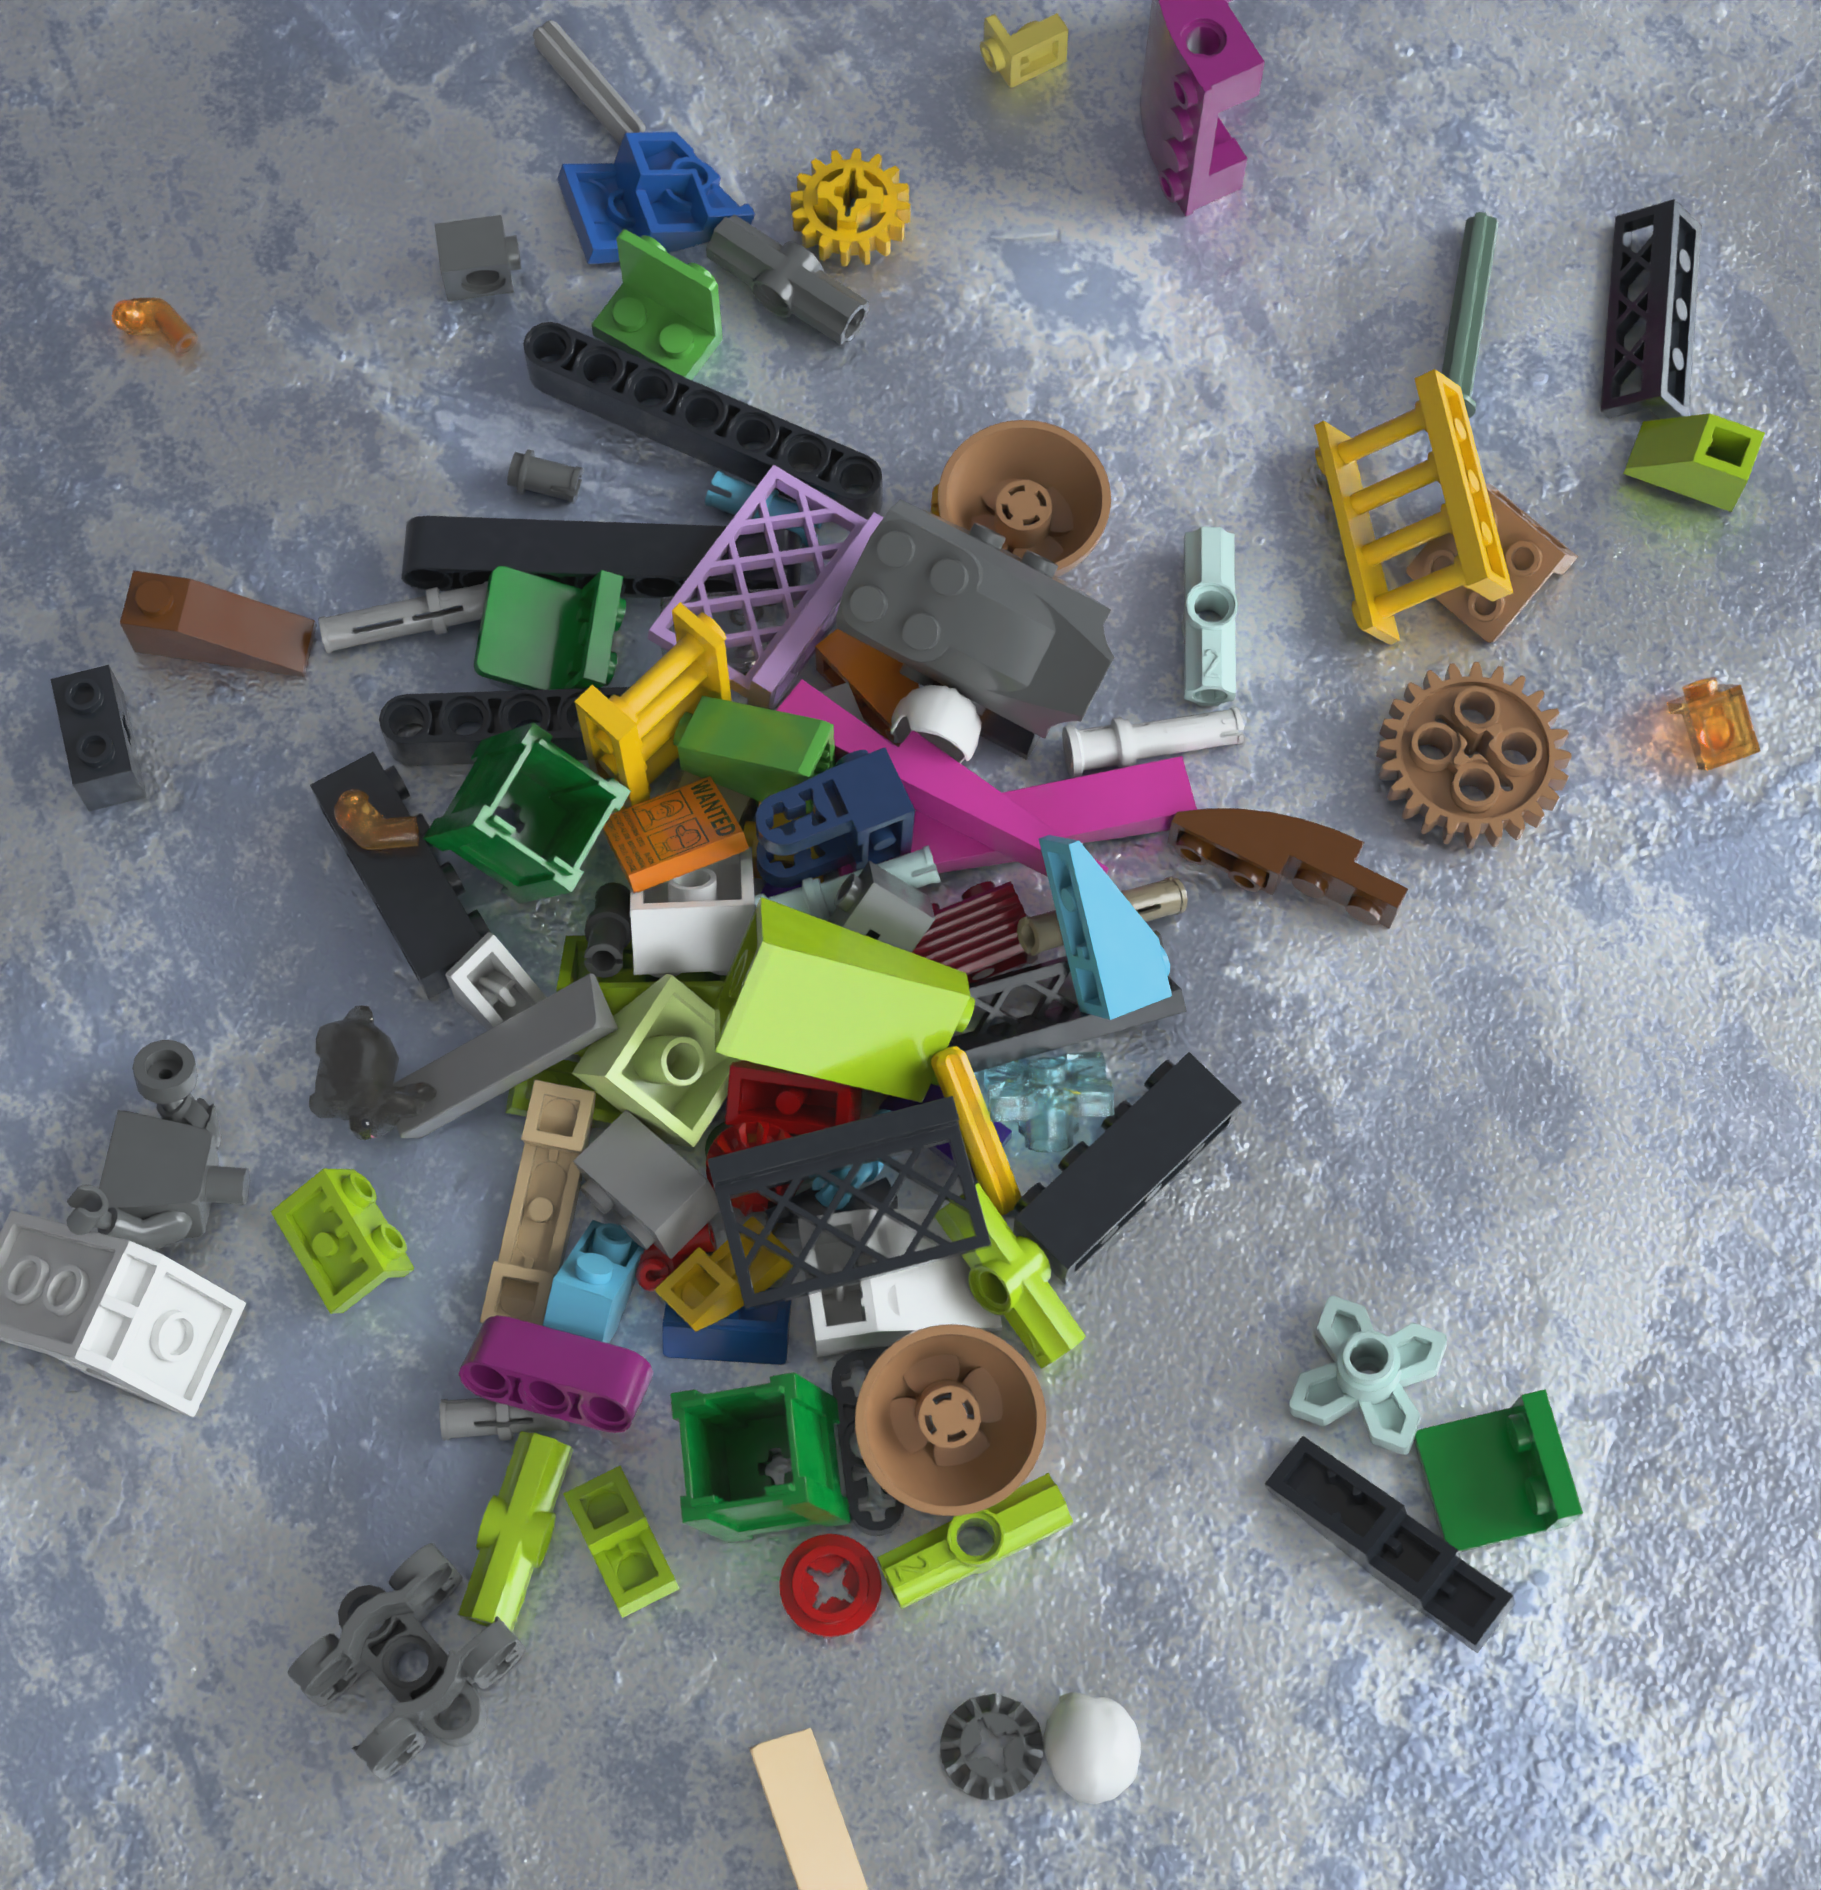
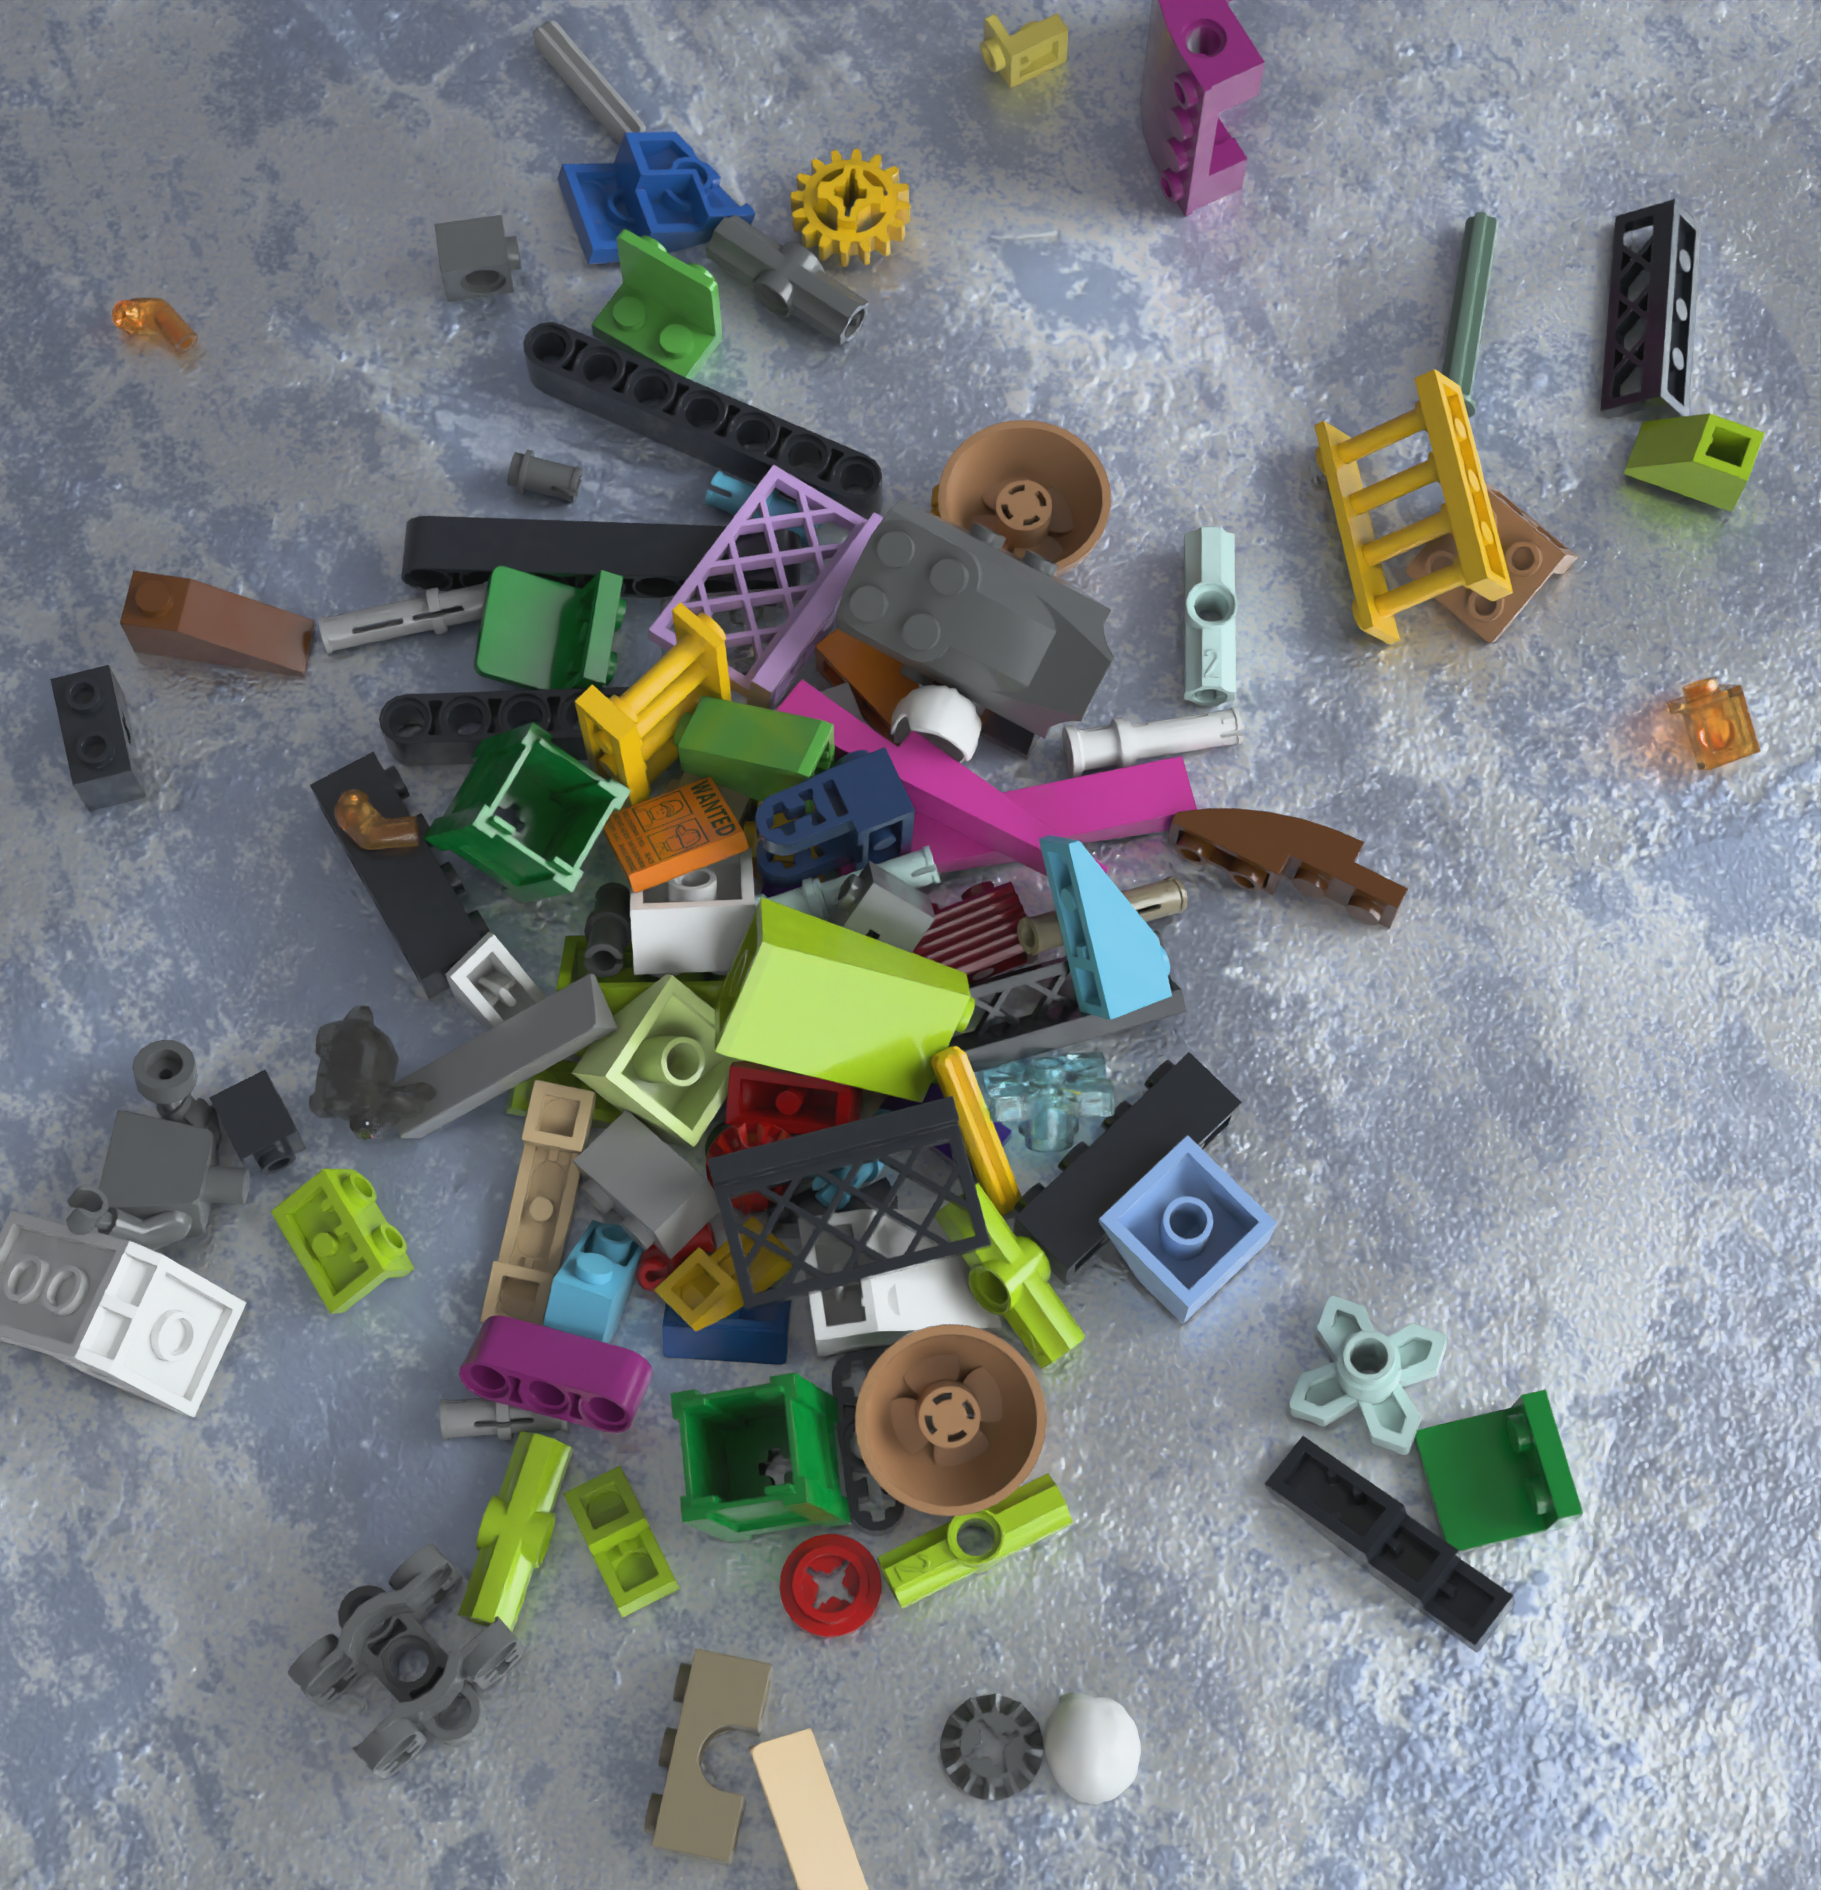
medium nougat gear [1376,662,1571,849] -> none
none -> black brick [209,1070,307,1177]
none -> dark tan arch [644,1648,774,1867]
none -> light blue slope [1099,1135,1277,1325]

